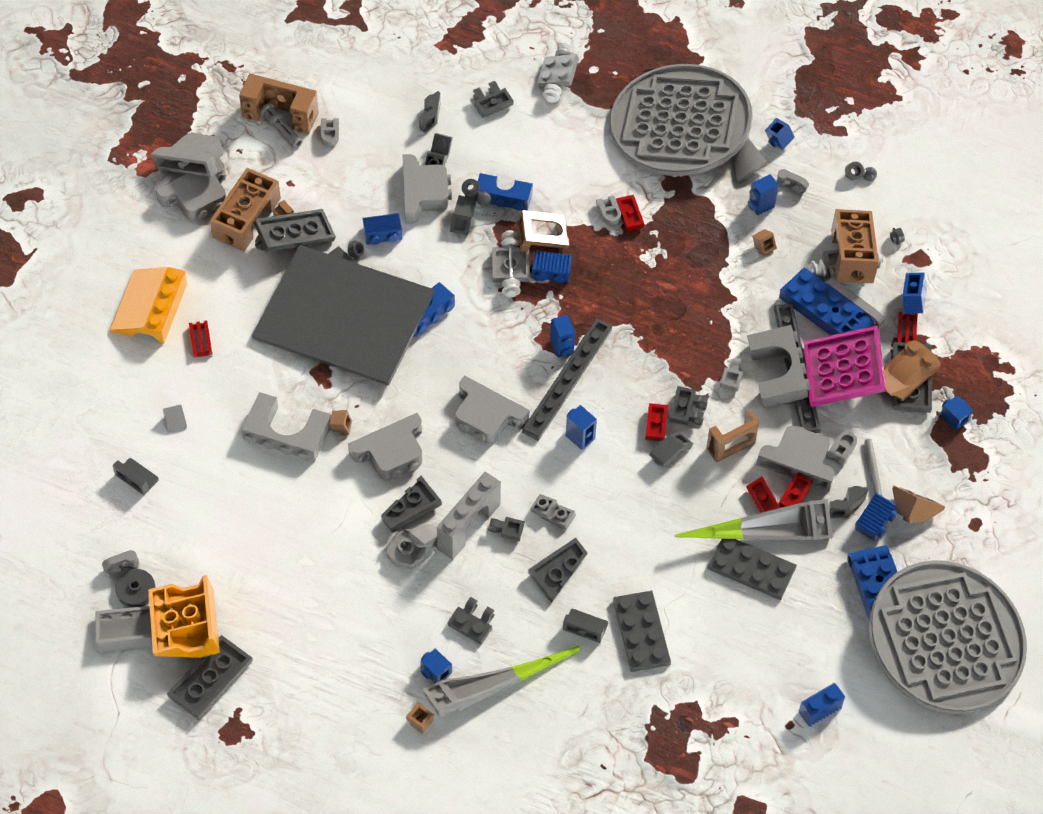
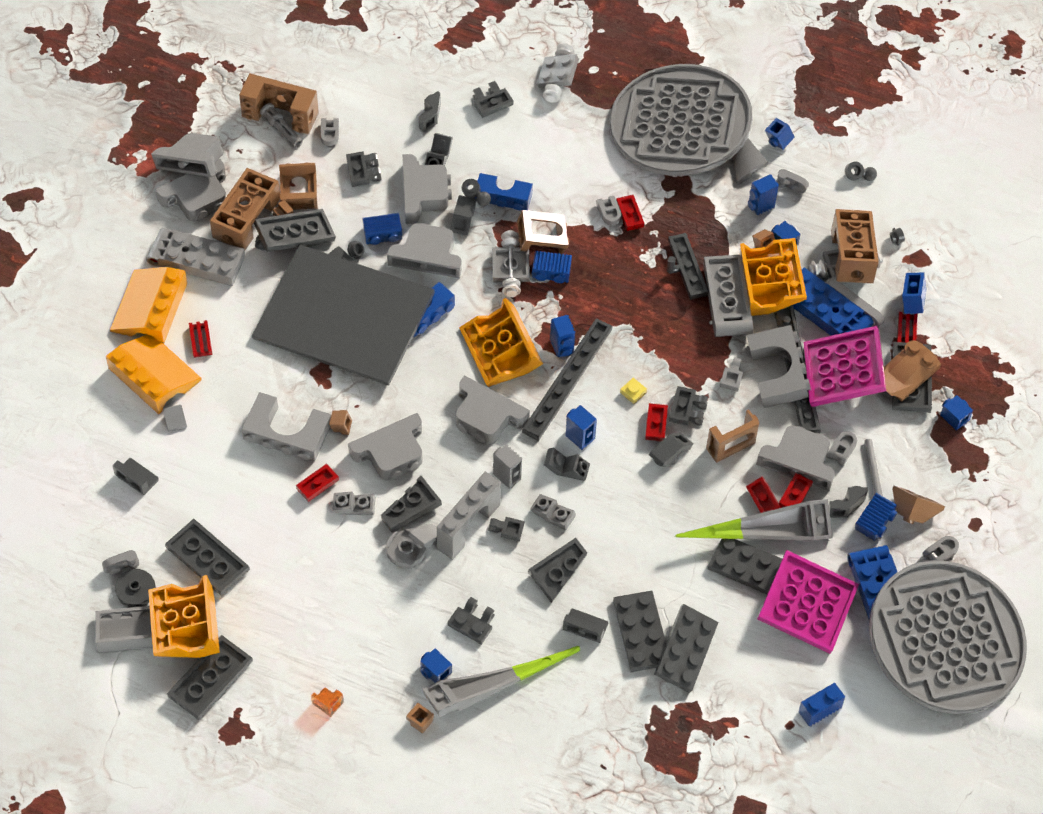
none -> light orange piece [106,335,202,414]
none -> light grey hinge [146,228,245,286]
none -> dark grey plate [165,518,250,596]
none -> medium nougat panel [279,162,318,210]
none -> red plate [296,463,339,502]
none -> clear orange panel [311,688,344,717]
none -> light grey slope [332,491,376,515]
none -> dark grey plate [346,151,382,187]
none -> light grey brick [387,223,462,279]
none -> light orange piece [459,298,543,387]
none -> light grey brick [493,445,522,488]
none -> dark grey slope [544,447,590,481]
none -> light yellow plate [620,377,647,404]
none -> dark grey plate [654,604,719,693]
none -> dark grey plate [667,233,708,300]
none -> light grey hinge [703,254,753,337]
none -> light orange piece [740,238,807,316]
none -> dark pink plate [757,550,859,654]
none -> blue brick [771,221,801,245]
none -> light grey plate [922,536,959,561]

